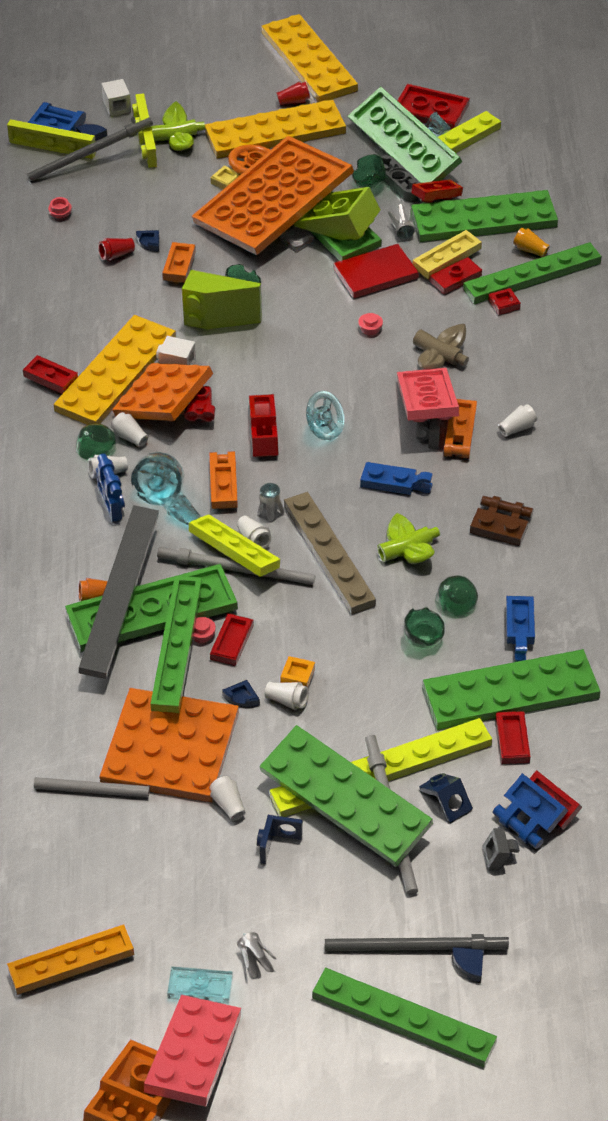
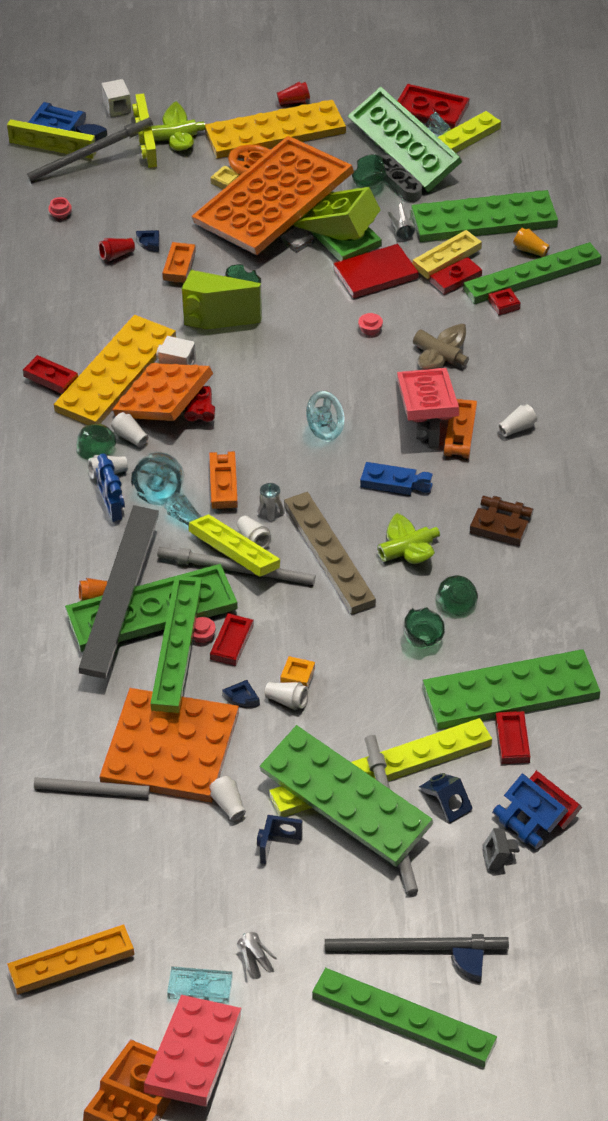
red slope [249,394,279,457] -> none
yellow plate [261,14,358,102] -> none
red plate [411,179,463,203] -> none
blue plate [506,596,535,662] -> none

